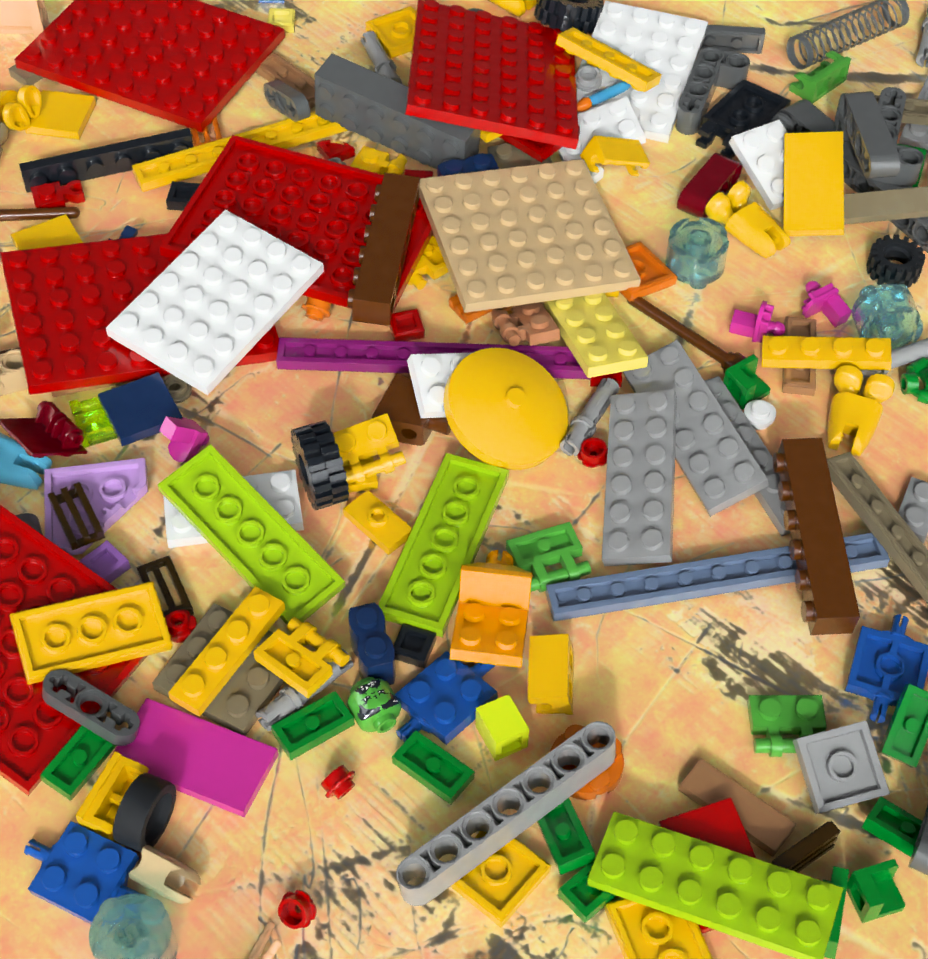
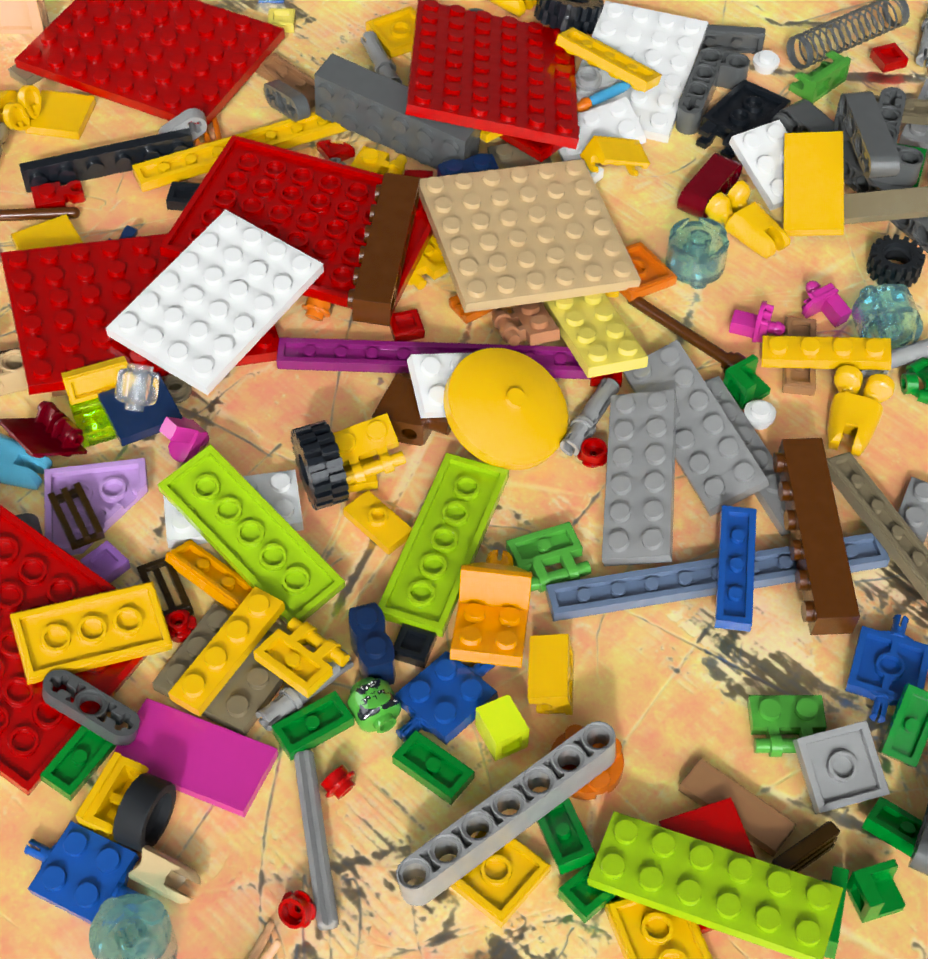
none -> yellow tile [61,356,132,405]
none -> clear head [114,363,160,412]
none -> light grey beam [158,108,207,141]
none -> light orange tile [165,539,253,612]
none -> light grey axle [294,750,339,931]
none -> blue plate [714,505,757,632]
none -> white plate [752,50,780,75]
none -> red plate [870,43,909,73]

